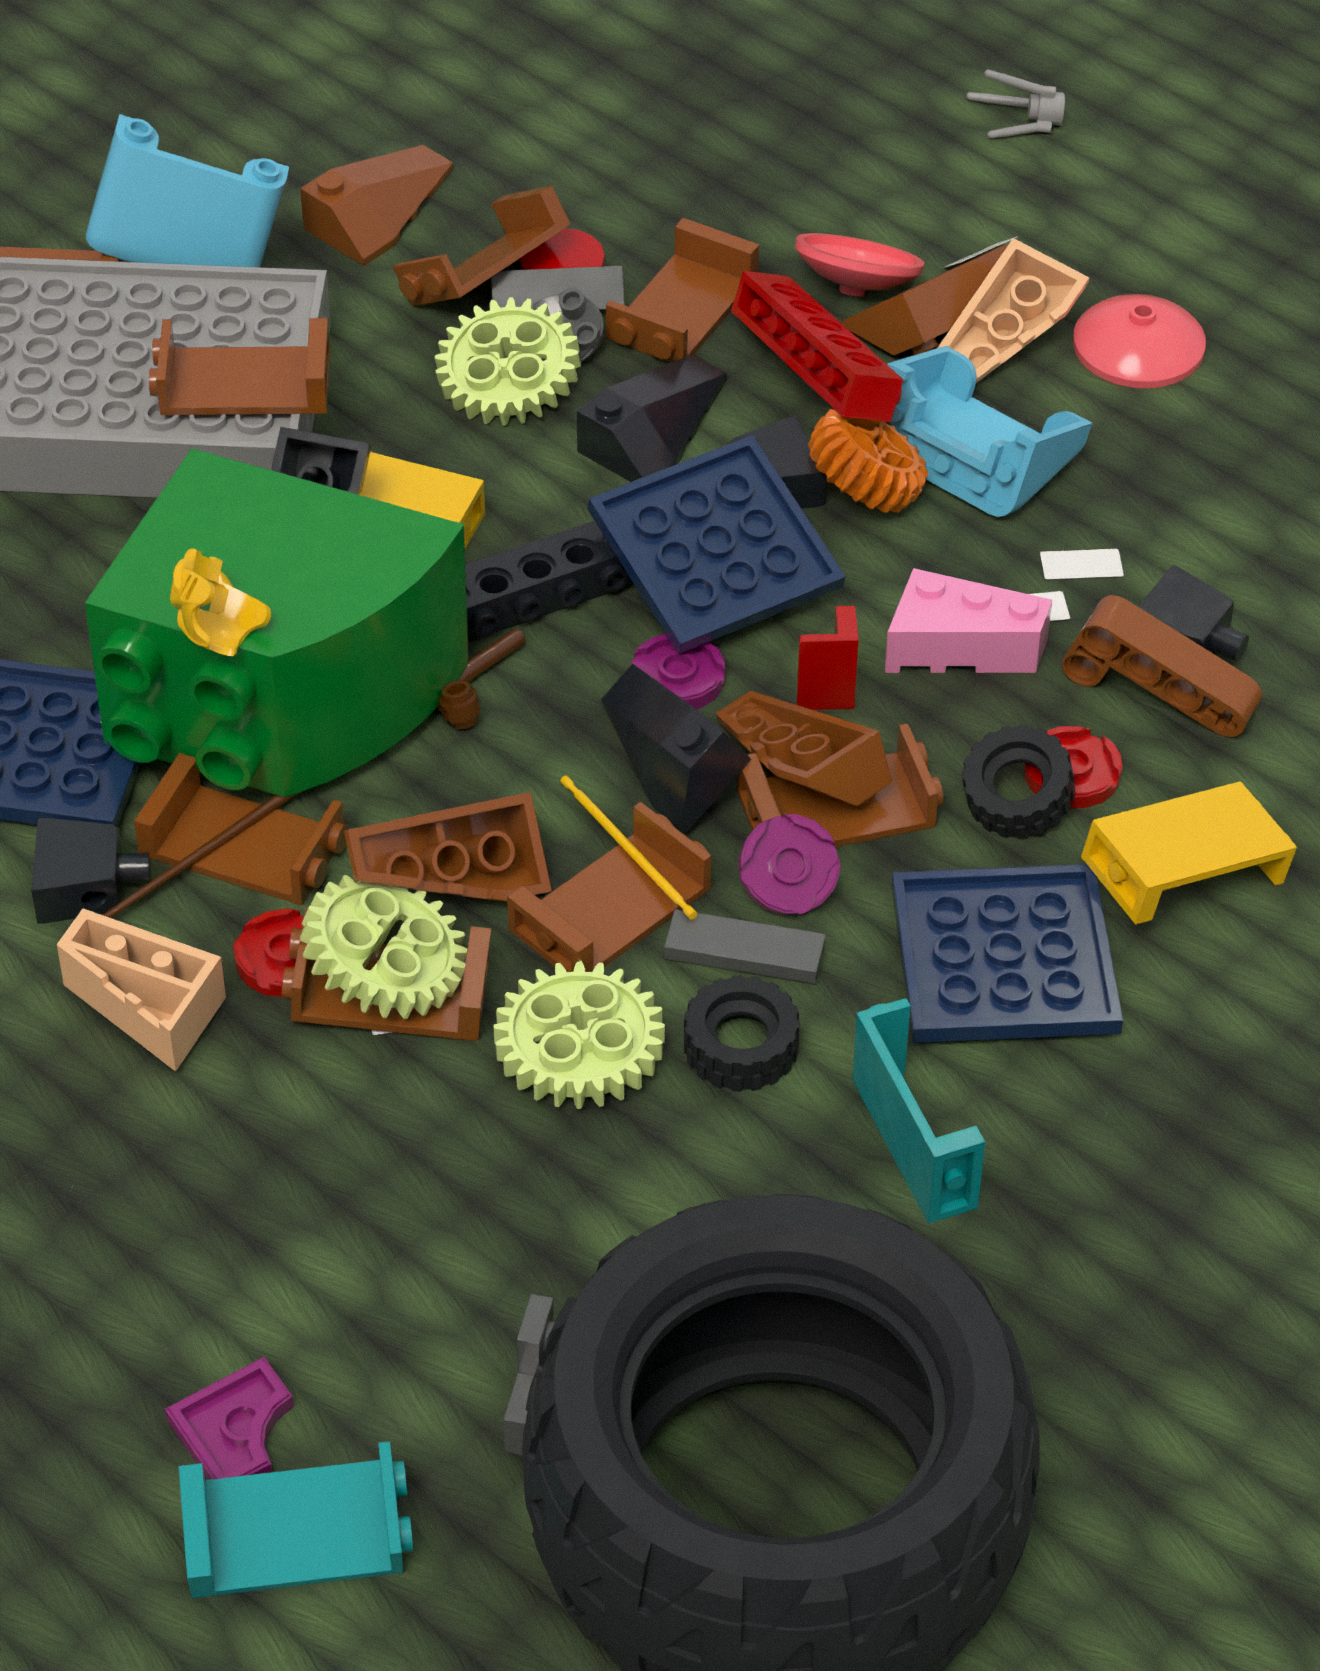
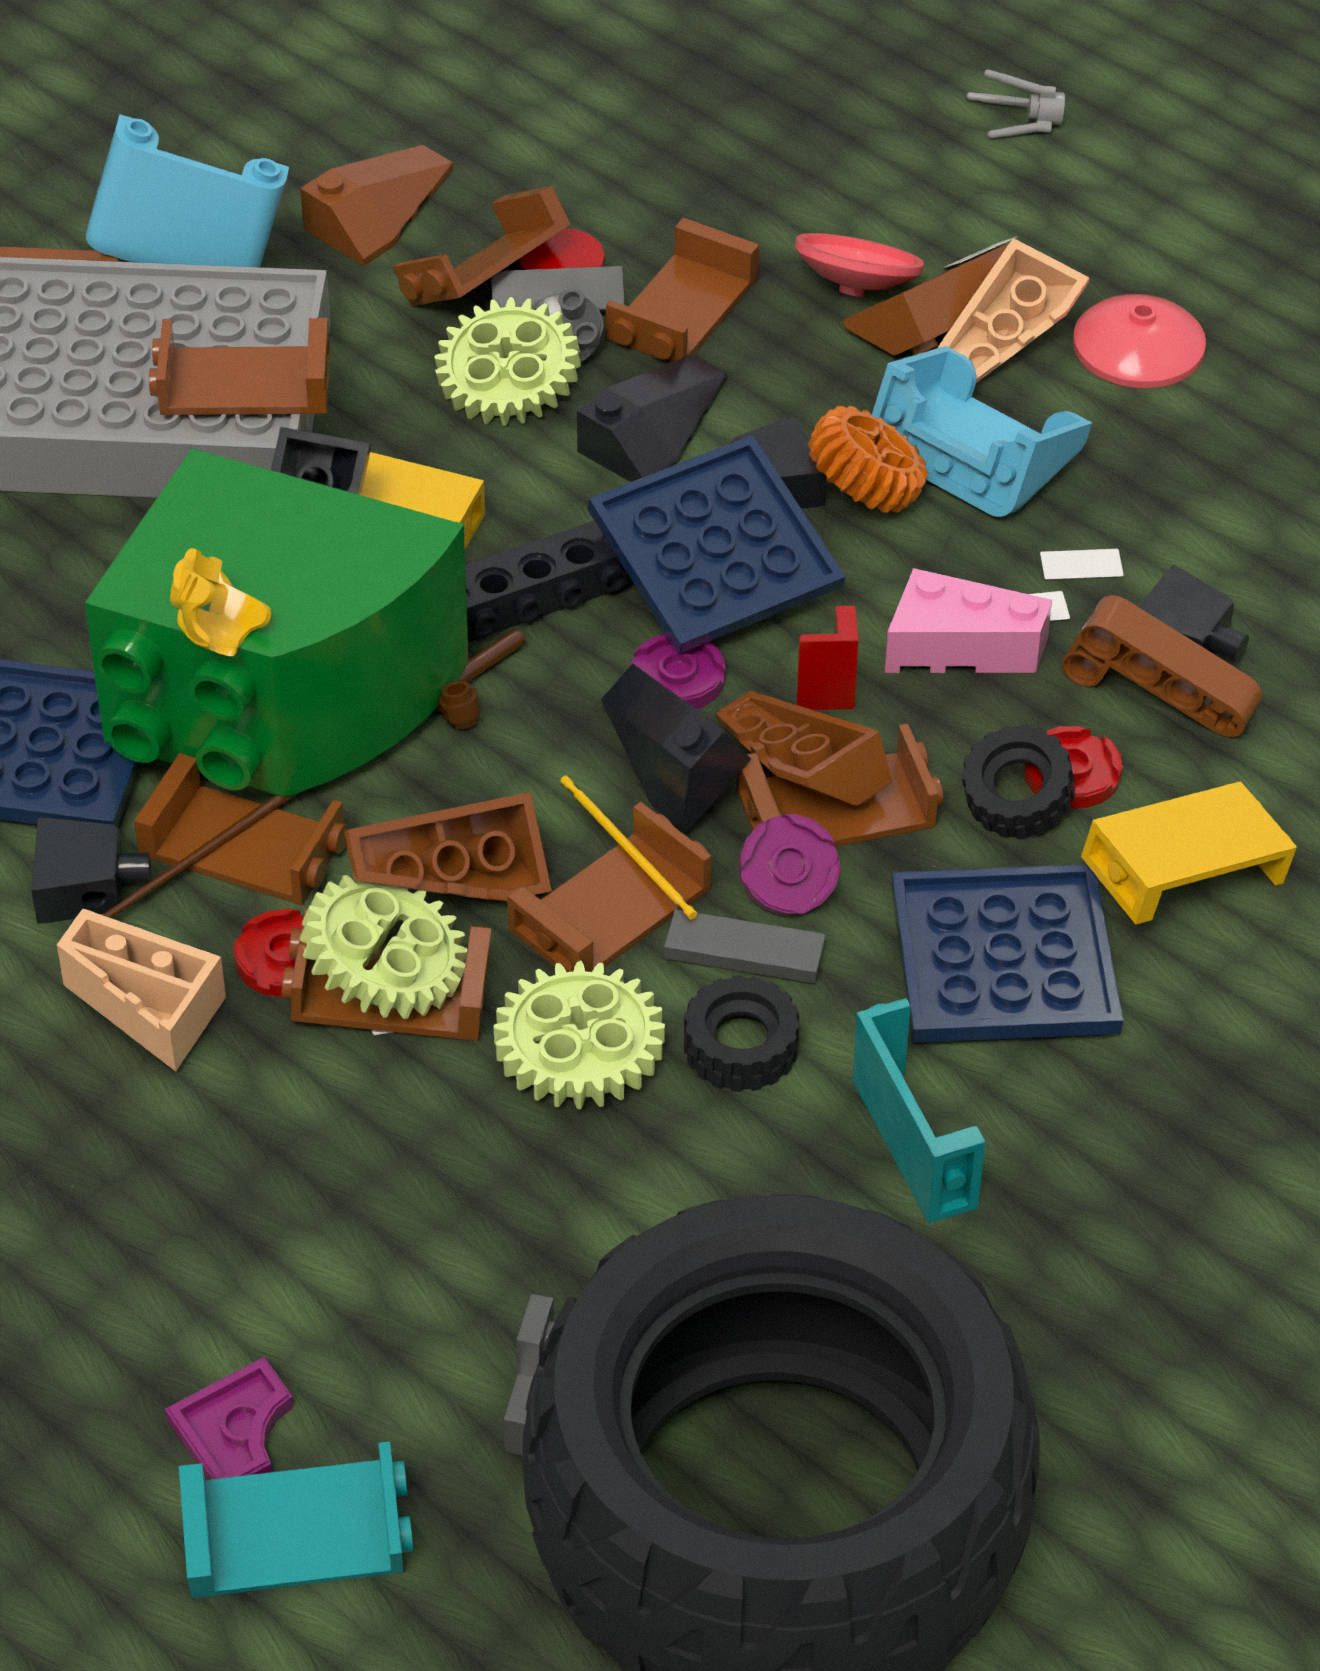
red brick [731,270,904,422] -> none

